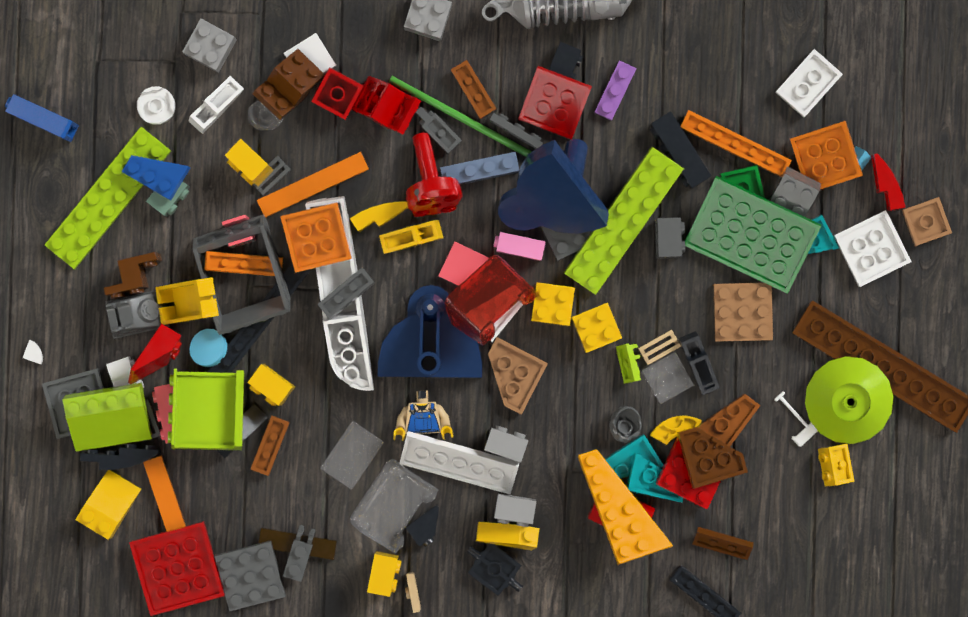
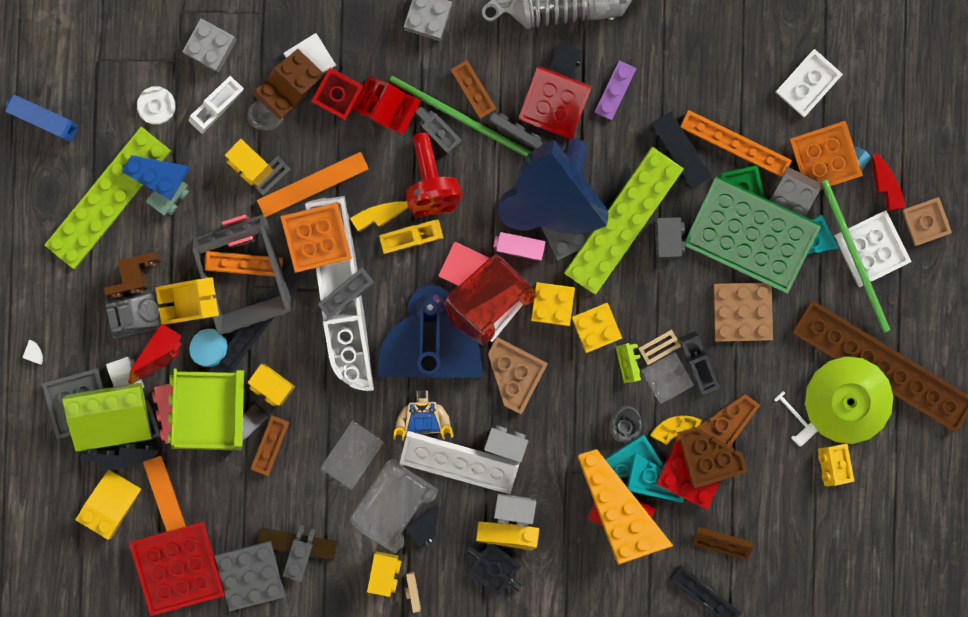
sand blue brick [440,152,519,185] -> none
none -> bright green piece [820,179,890,333]

